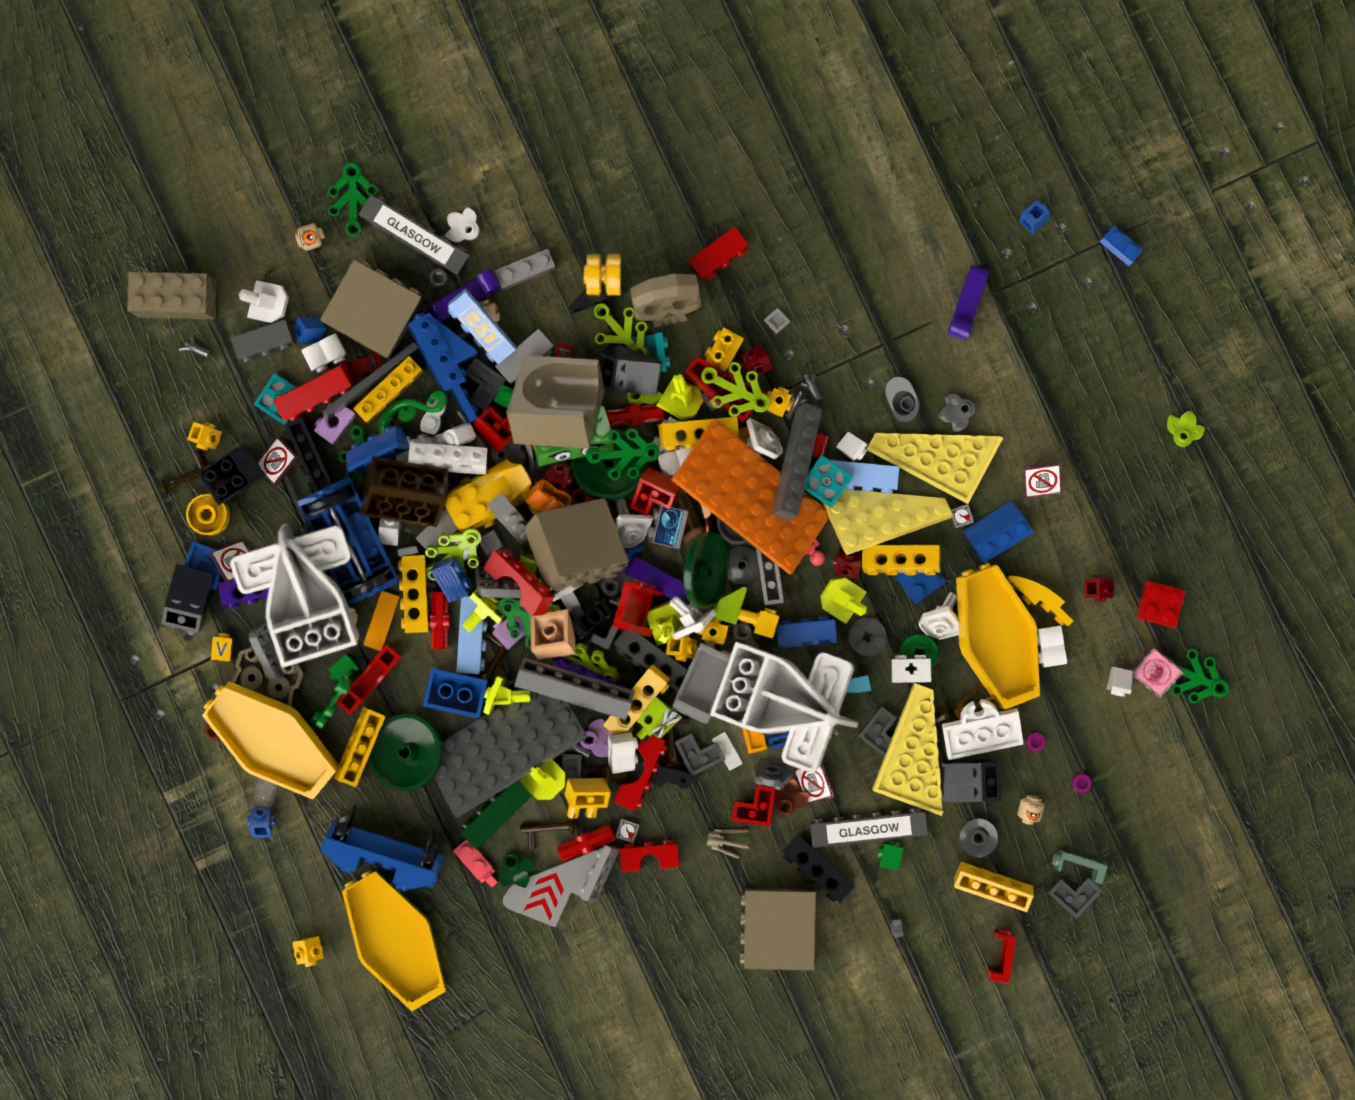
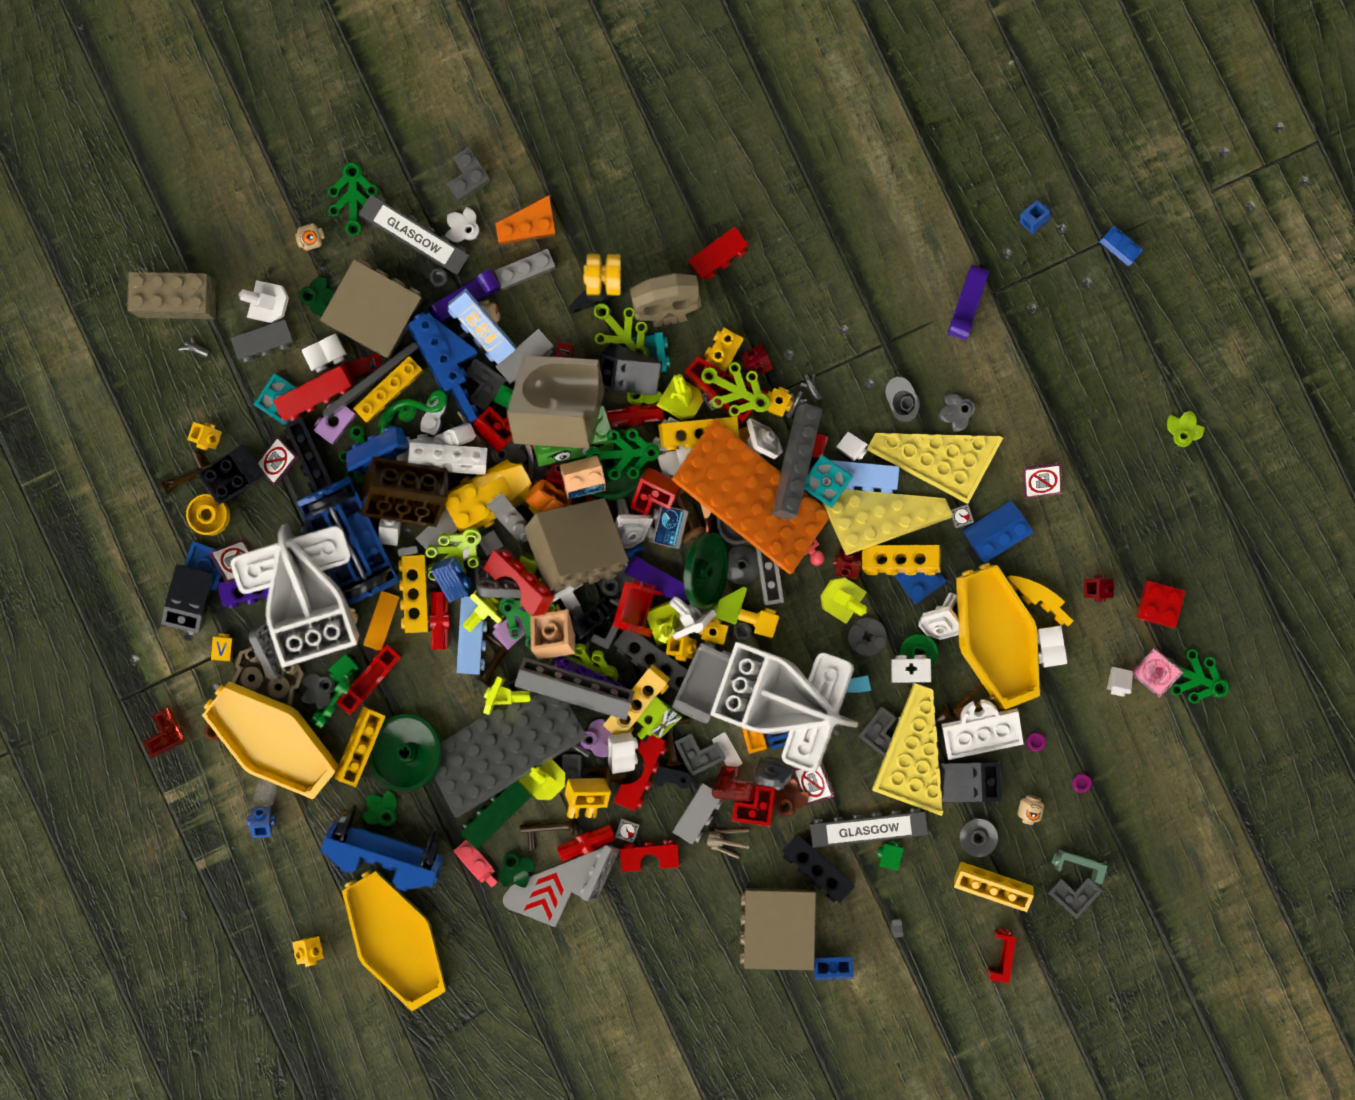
blue panel [293,317,326,344] -> none
blue slope [423,668,488,718] -> none
light grey tile [764,308,791,334] -> none
blue wedge [776,616,837,648] -> none
none -> clear red brick [143,707,186,759]
none -> dark green plate [299,278,335,316]
none -> dark grey plate [301,674,336,710]
none -> green plate [362,790,397,827]
none -> dark grey brick [447,147,491,203]
none -> orange wedge [496,196,556,245]
none -> light nougat slope [560,456,605,500]
none -> light grey brick [672,783,724,844]
none -> clear red brick [712,765,755,802]
none -> blue brick [814,957,854,981]

